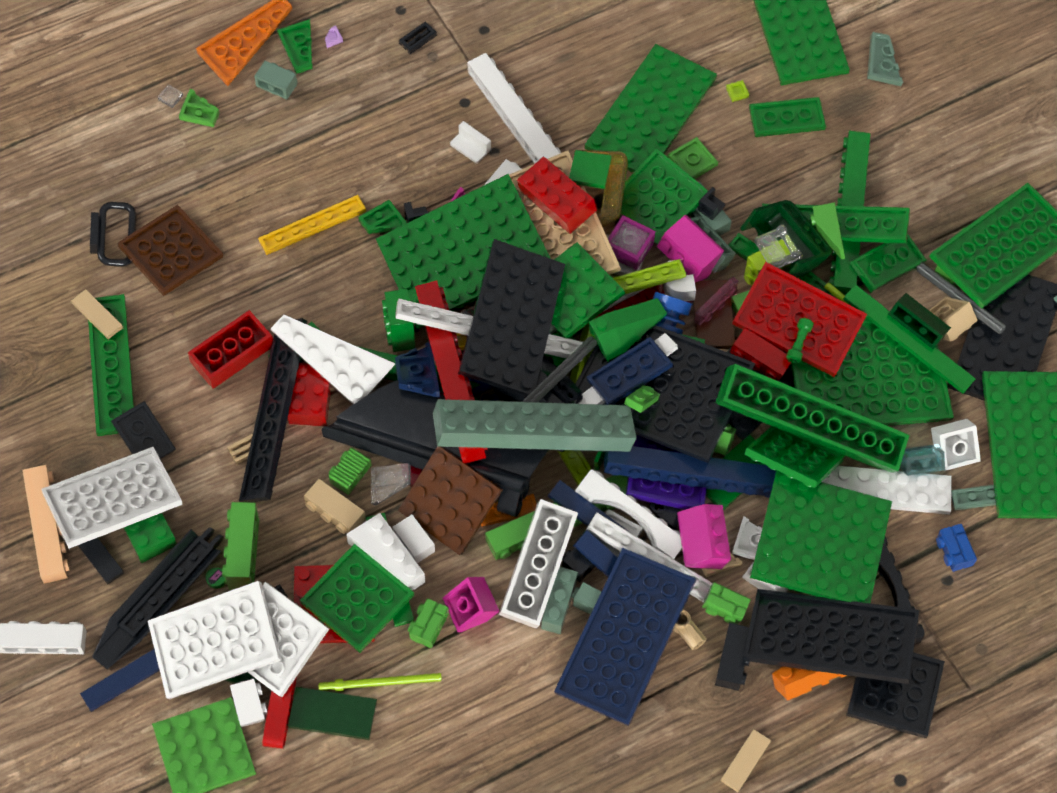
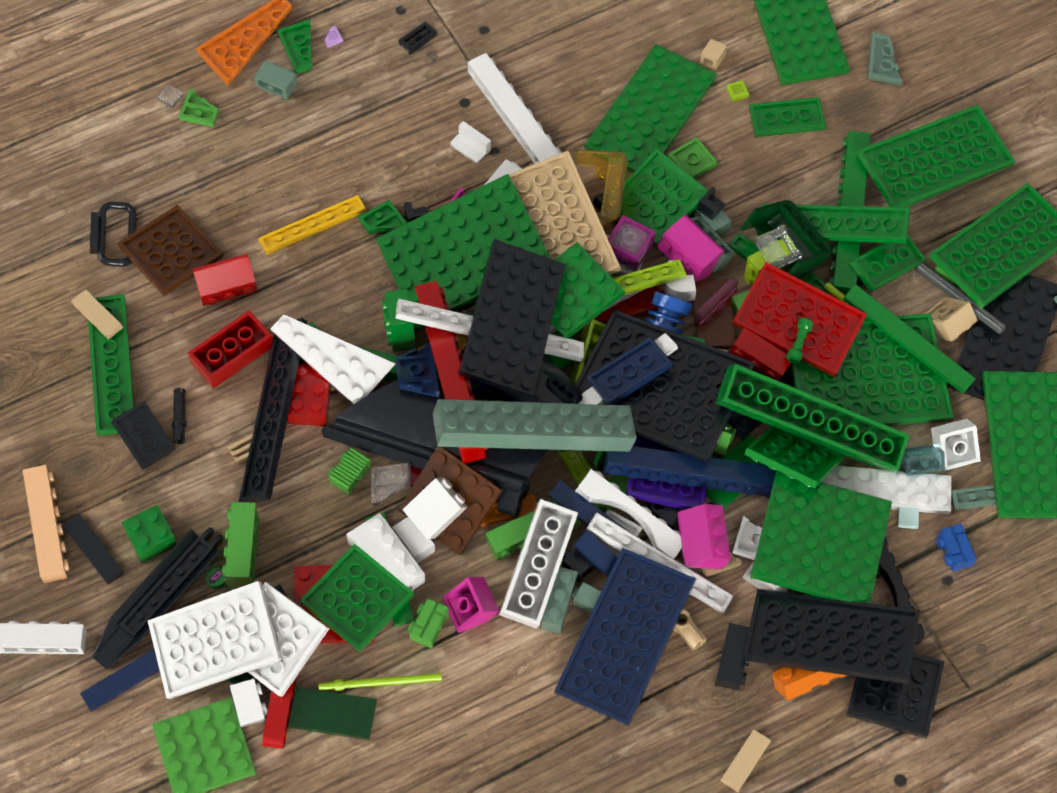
white plate [41,447,182,548] -> none
tan brick [304,479,366,534] -> none
red brick [517,156,597,234] -> none
dark grey axle [523,336,597,403] -> none
green tile [569,150,612,189] -> none
green wedge [589,298,667,362] -> none
bright green plate [624,385,660,413] -> none
bright green brick [702,582,751,624] -> none
bright green slope [810,202,845,259] -> none
dark green brick [888,293,951,349] -> none
none -> black pin [171,388,187,444]
none -> slope [193,254,257,306]
none -> white brick [403,477,467,540]
none -> tan brick [700,39,727,71]
none -> green plate [857,105,1016,208]
none -> light aqua tile [898,507,919,529]

